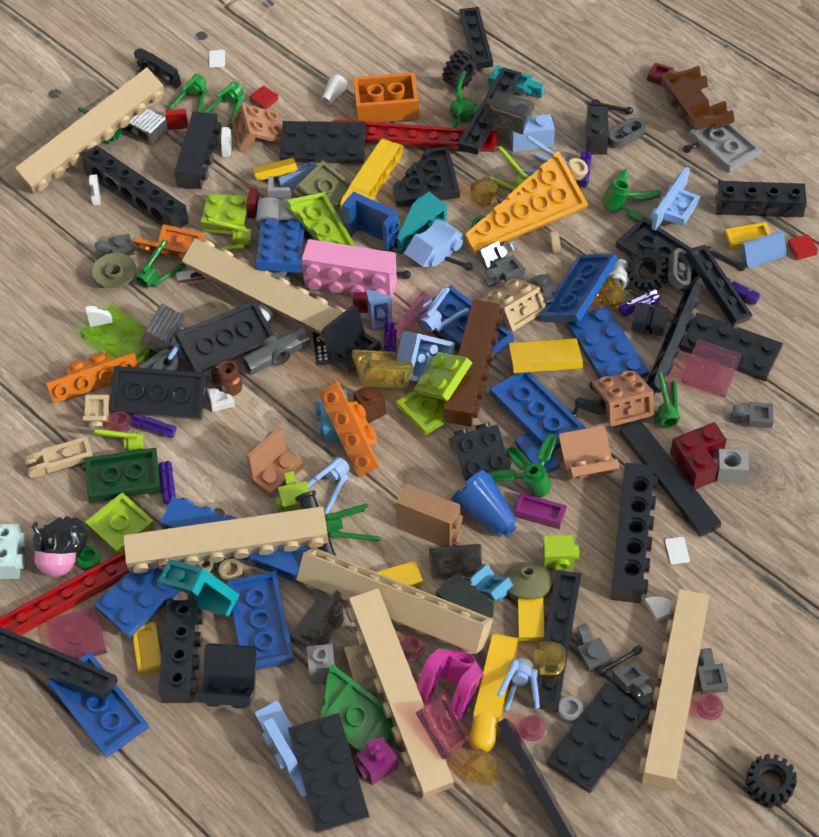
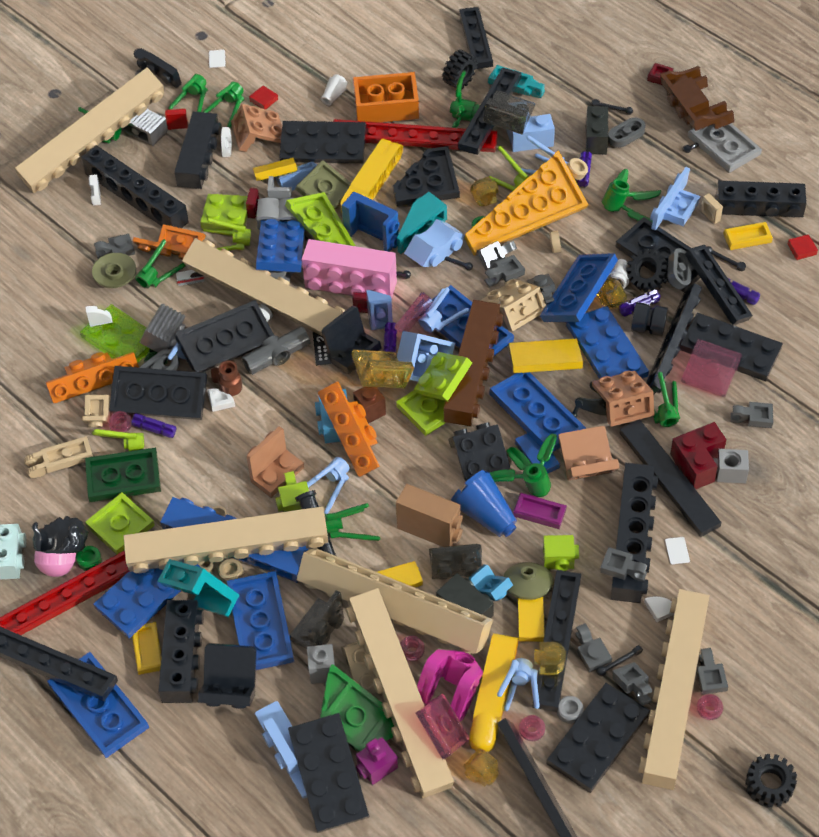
clear pink tile [47,607,107,659] -> none
dark purple axle [159,461,176,505] -> none
medium blue slope [740,231,786,268] -> none
none -> dark grey plate [600,547,647,582]
none -> tan tile [701,193,723,224]

